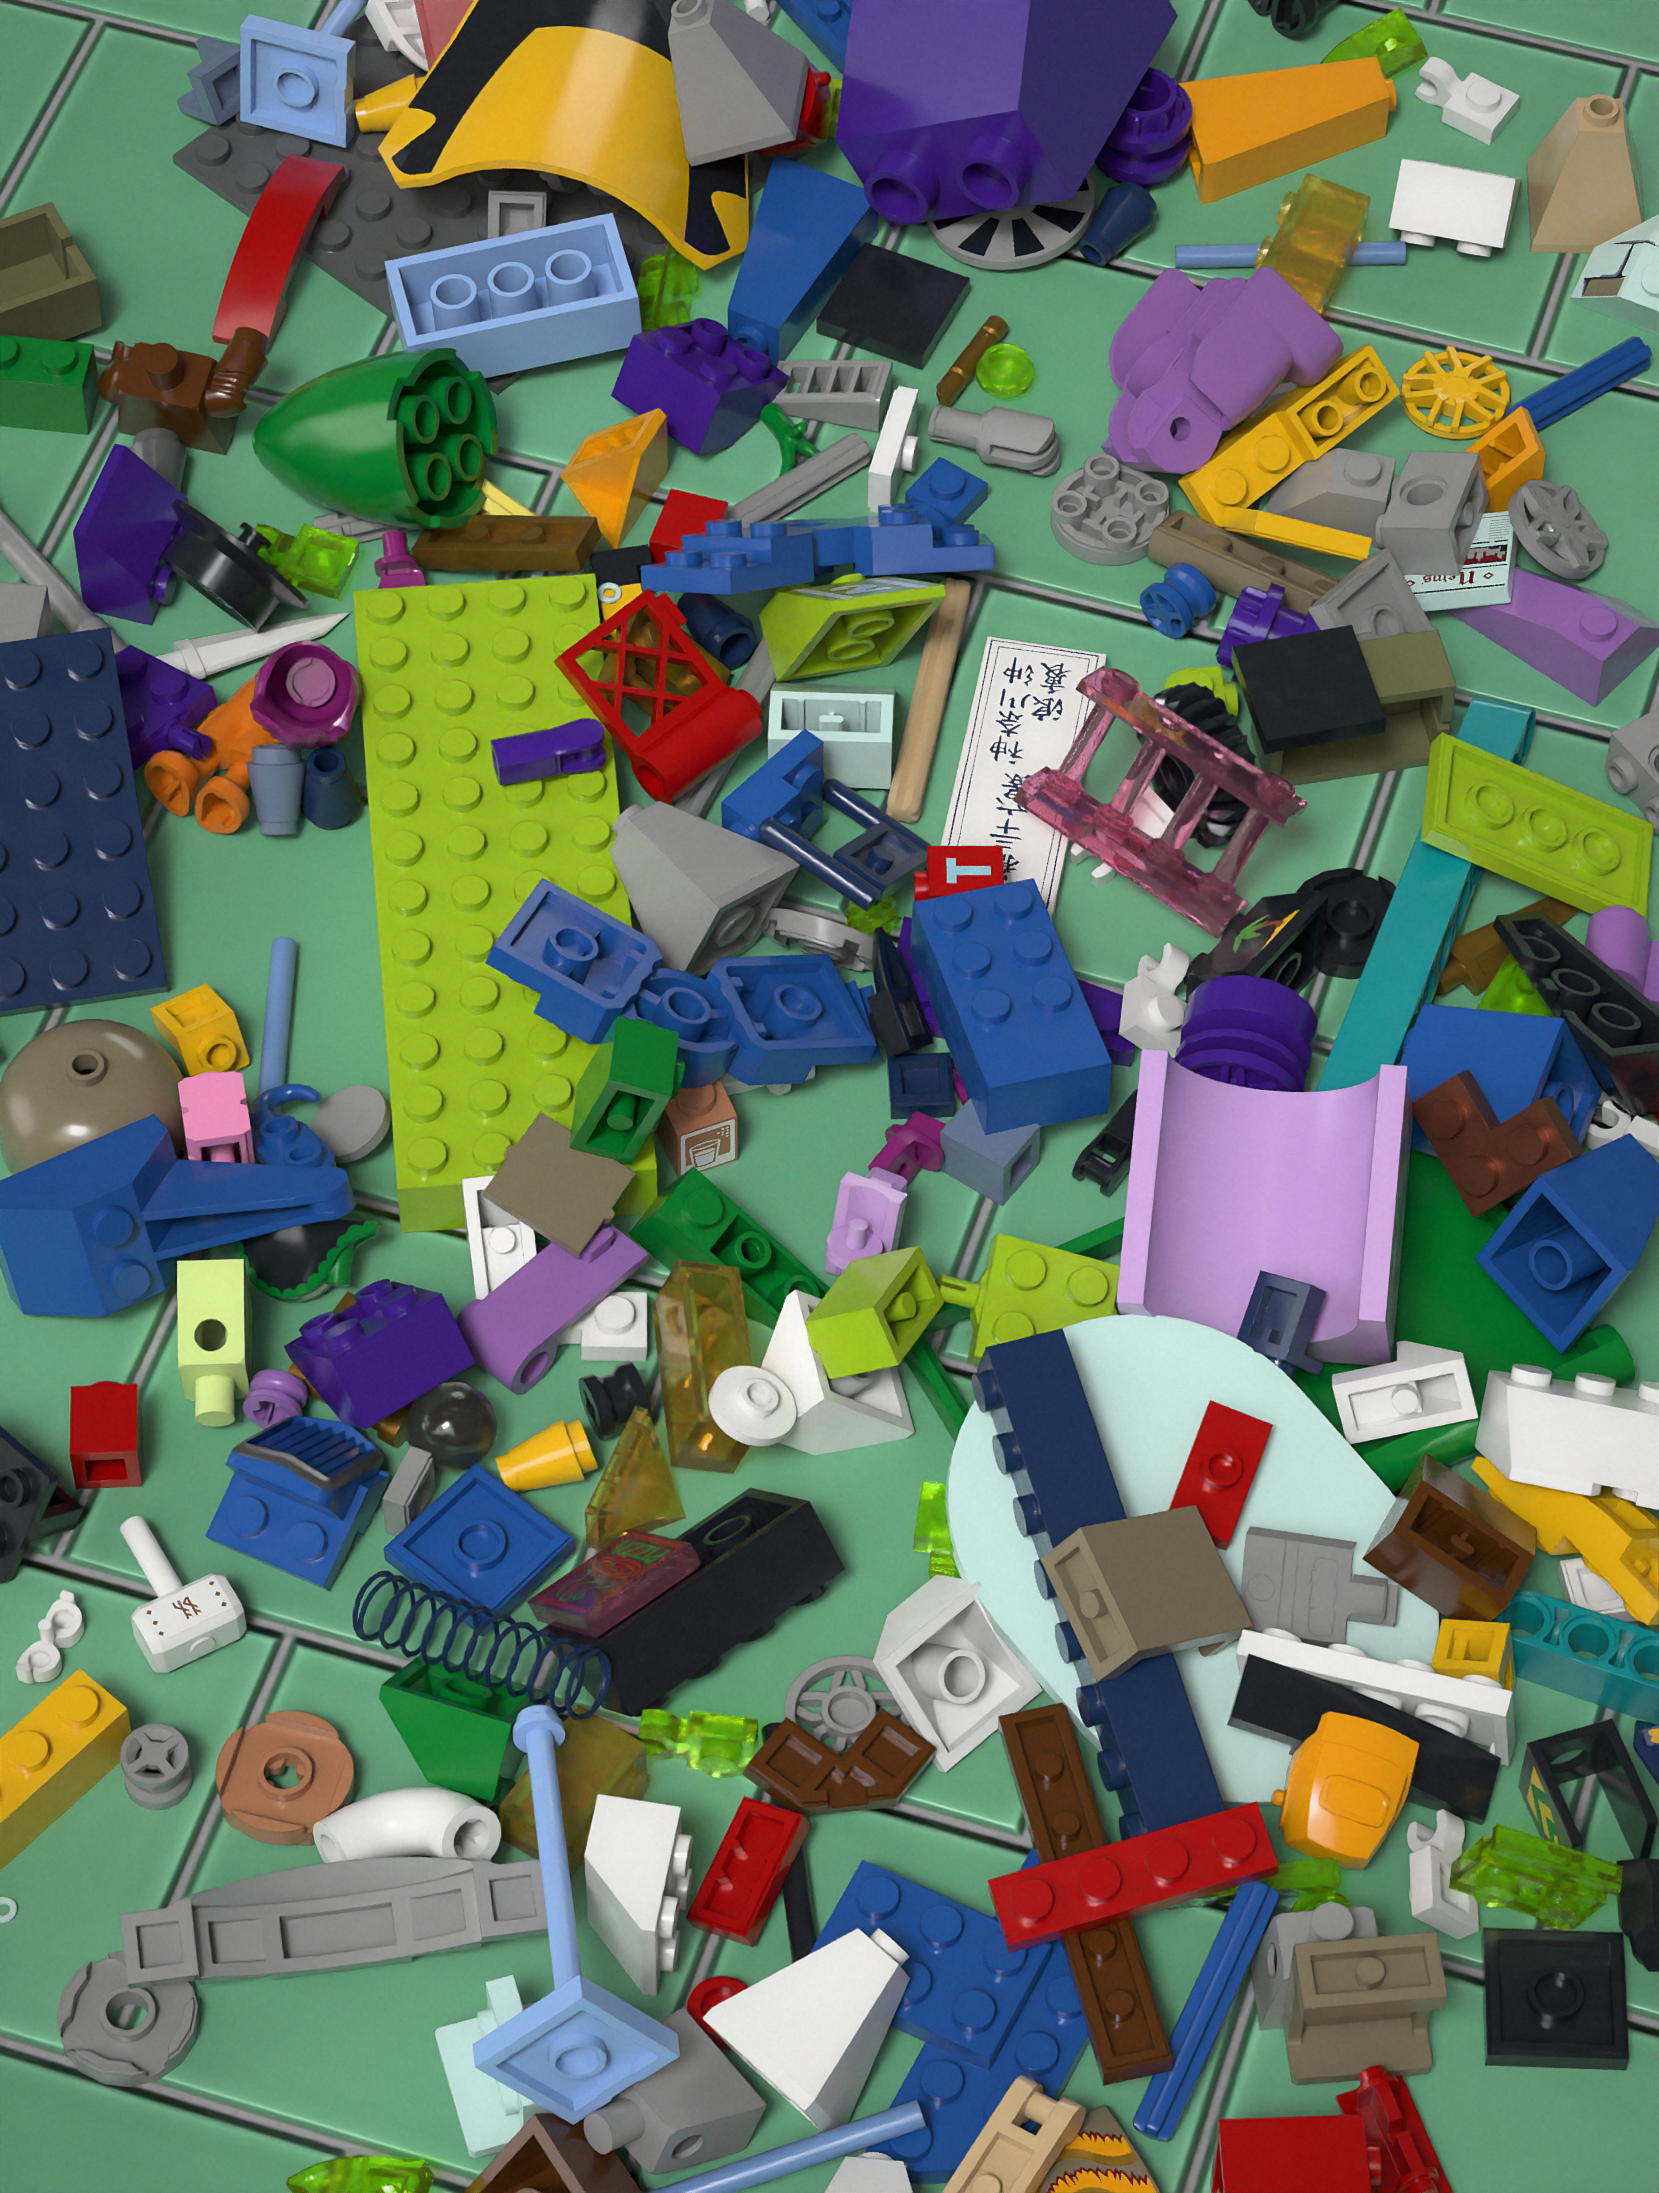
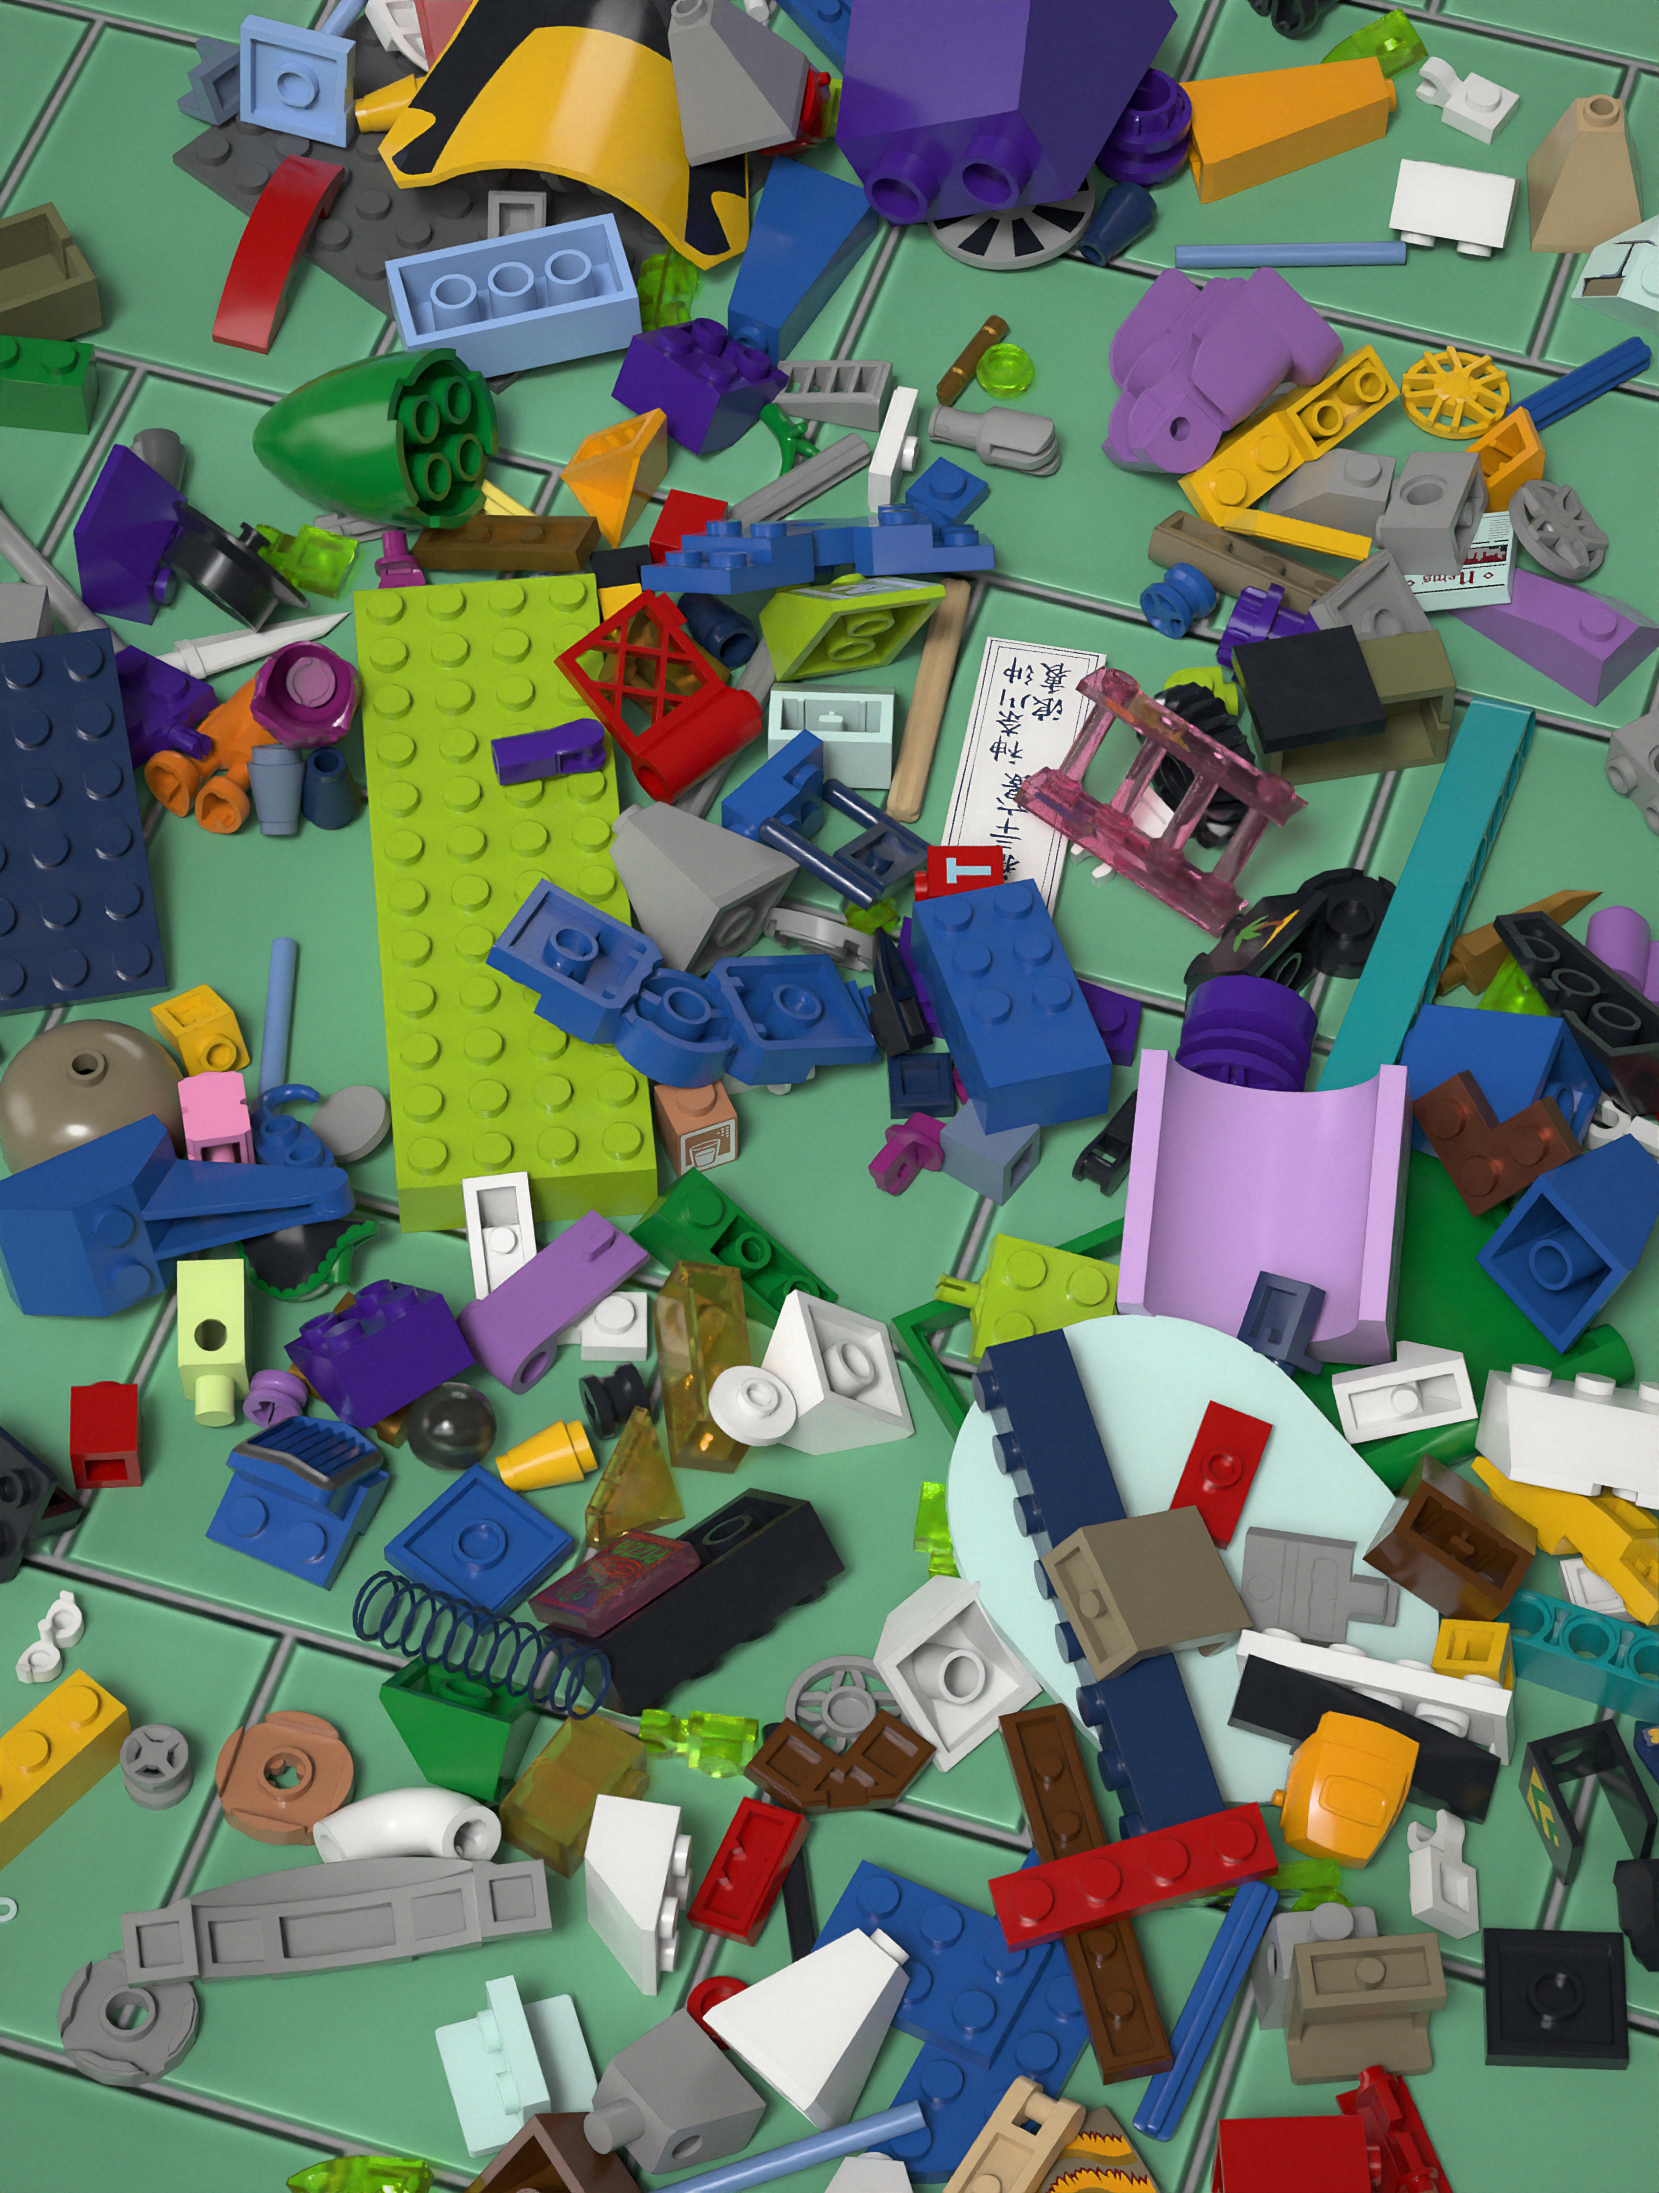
reddish brown torso [98,327,269,456] -> none
white piece [120,1516,247,1673] -> none
light grey tile [382,1445,436,1537] -> none
light blue tile [472,1705,680,2125] -> none
dark tan piece [482,1111,636,1258] -> none
green brick [569,1015,685,1165] -> none
light aqua piece [597,583,621,604] -> none
lime brick [805,1245,944,1380] -> none
black tile [816,242,970,370] -> none
lavender hips [824,1167,908,1275] -> none
light grey tile [1050,454,1169,566] -> none
white plate [1119,942,1189,1058] -> none
clear yellow brick [1245,173,1371,318] -> none
lime tile [1421,732,1654,920] -> none
clear neon green plate [1449,1824,1623,1930] -> none

